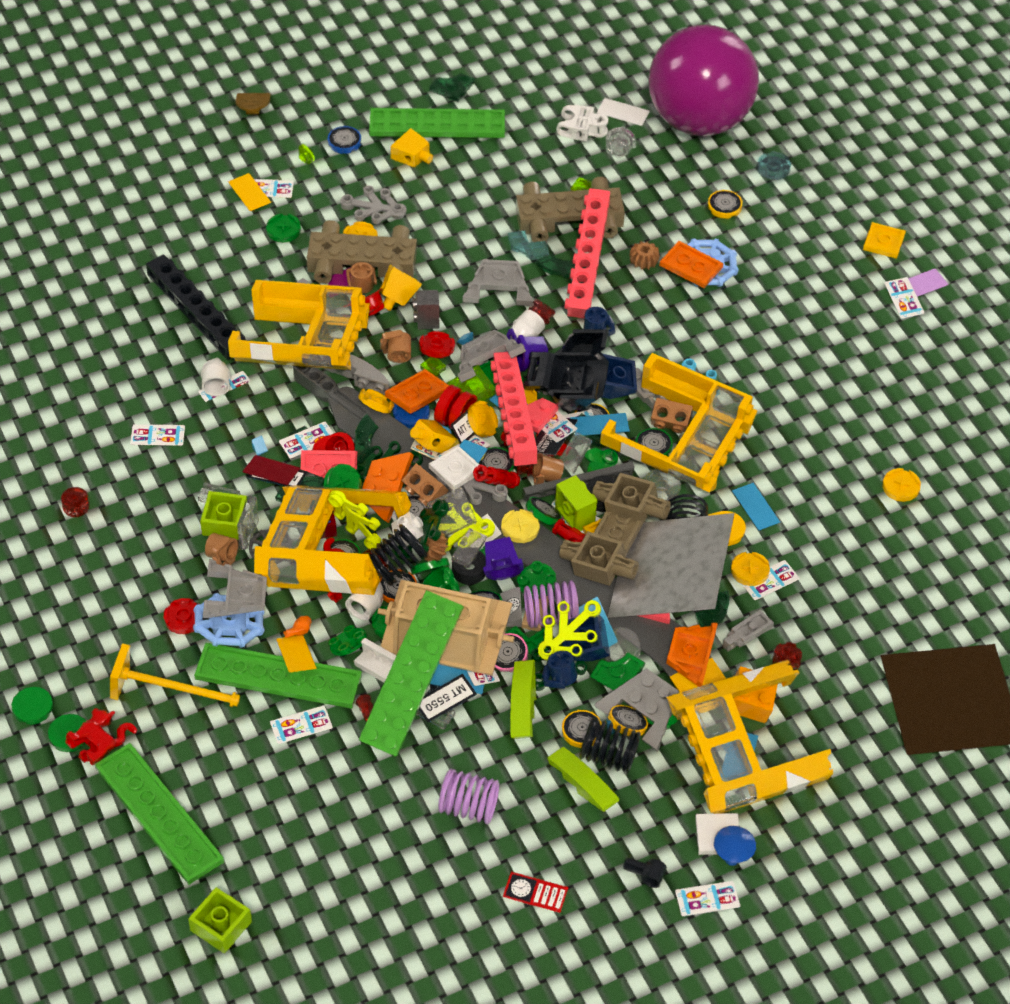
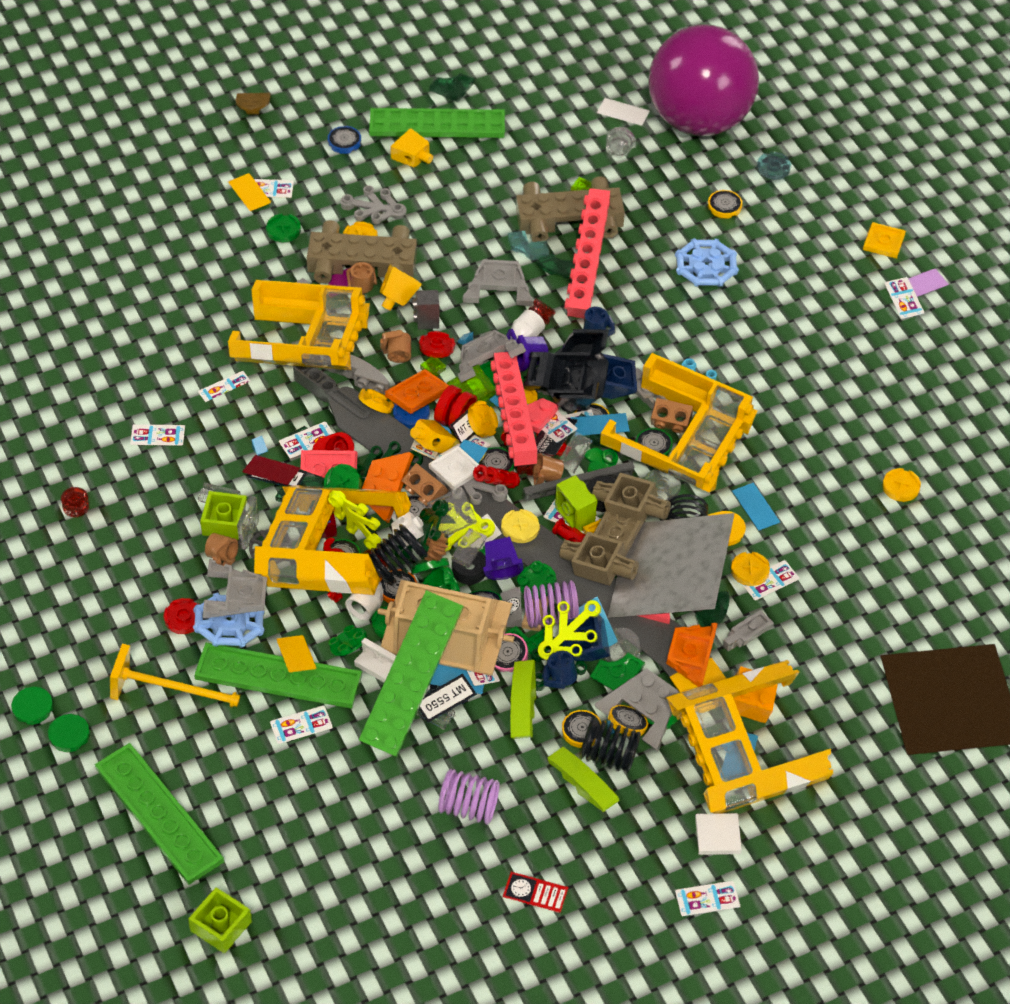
red animal [65,708,137,765] -> none
black brick [146,254,246,360] -> none
white helmet [201,358,231,396] -> none
orange animal [283,616,312,638] -> none
clear neon green tile [299,143,315,164] -> none
red piece [343,288,385,316] -> none
clear green tile [354,414,379,464] -> none
clear red piece [355,694,373,721] -> none
tile [526,497,562,525] -> none
white piece [556,105,608,141] -> none
black axle [623,858,667,888] -> none
medium nougat gear [630,241,660,270] -> none
orange tile [659,241,724,288] -> none
blue dish [714,826,756,866] -> none
clear red wheel [773,642,802,671] -> none

